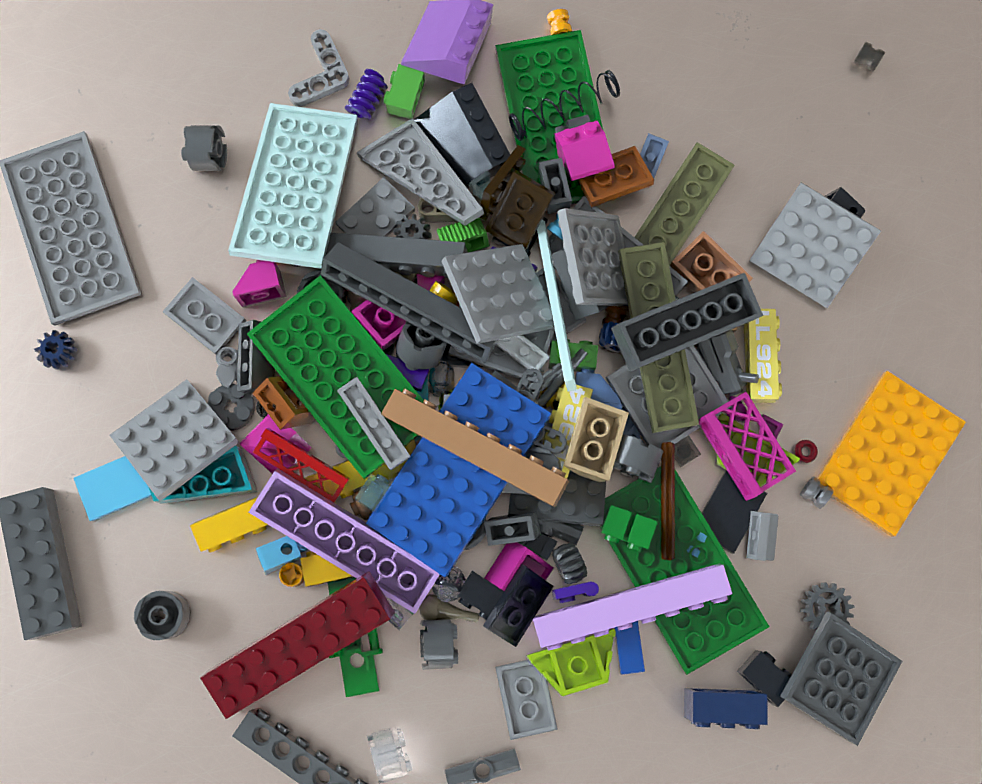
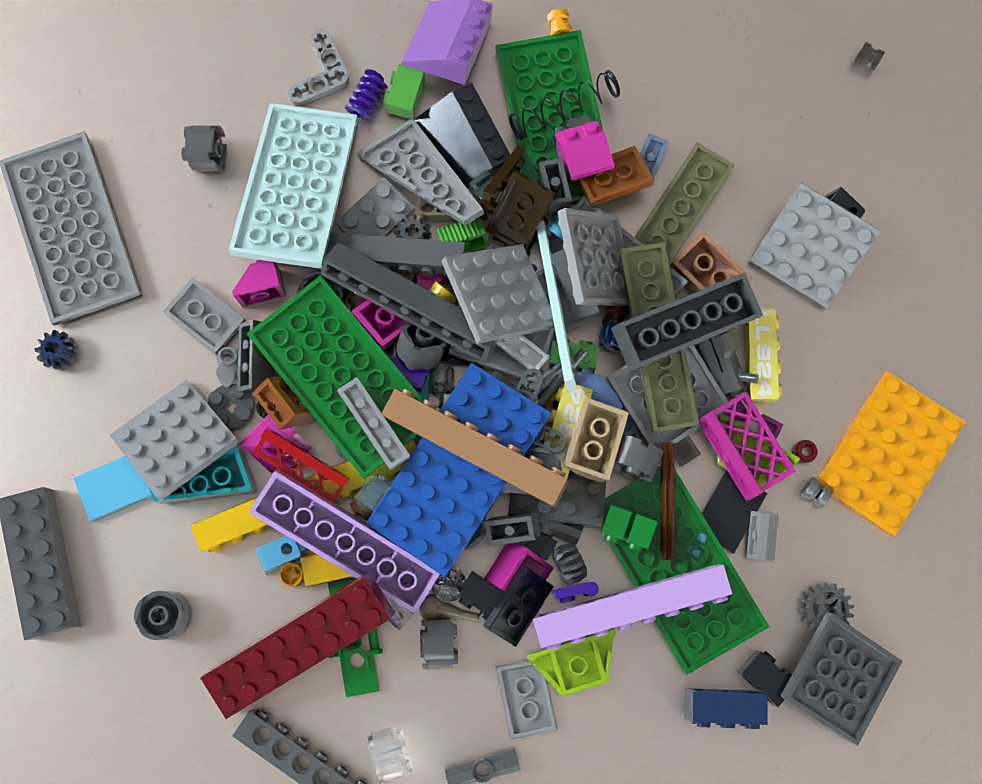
blue tile [614,621,645,675] -> none

